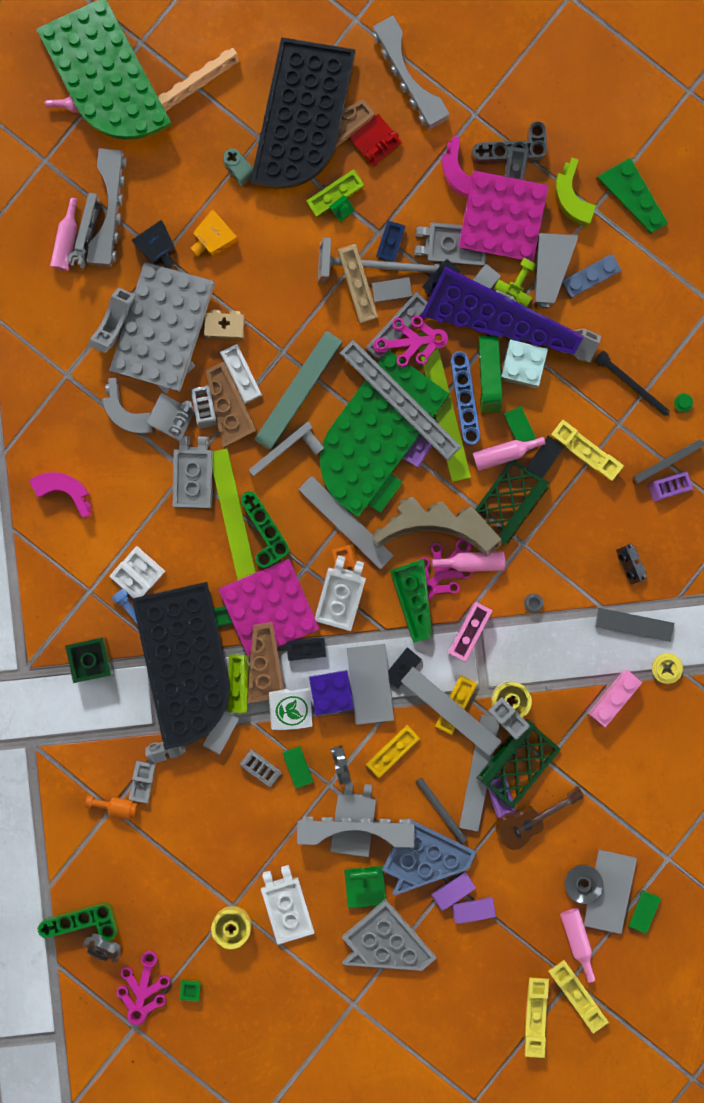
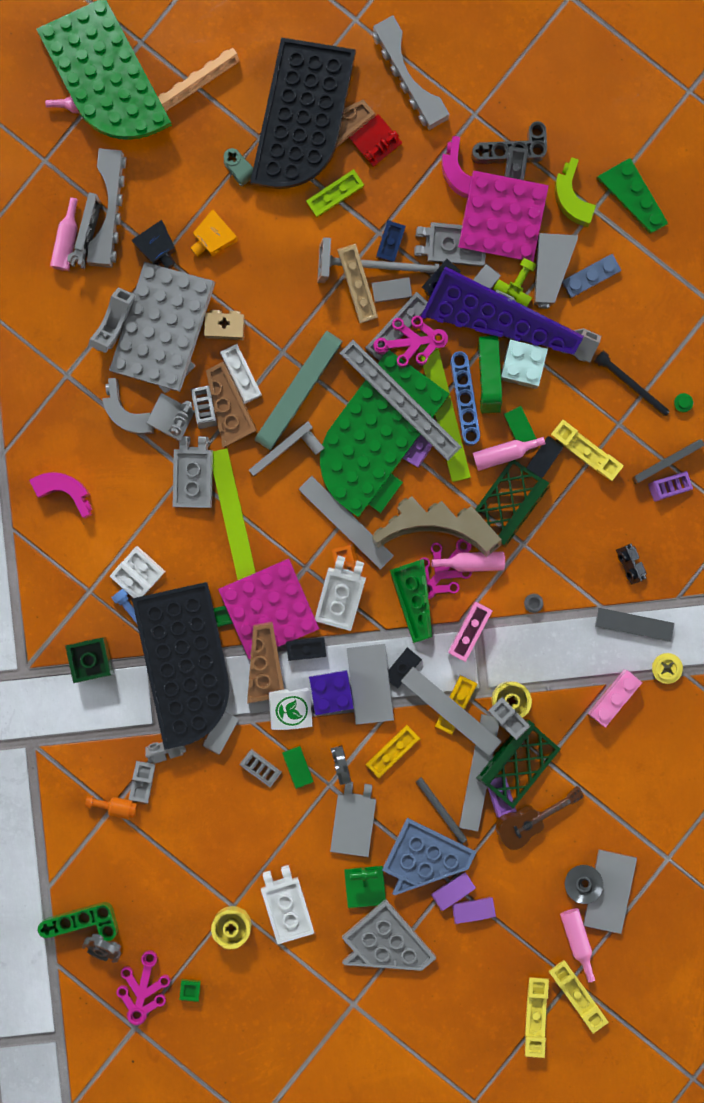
lime plate [227,654,249,713] -> none
green beam [241,491,289,568] -> none
light grey arch [297,817,415,848] -> none
green plate [329,195,355,223] -> none
green tile [628,890,661,934] -> none

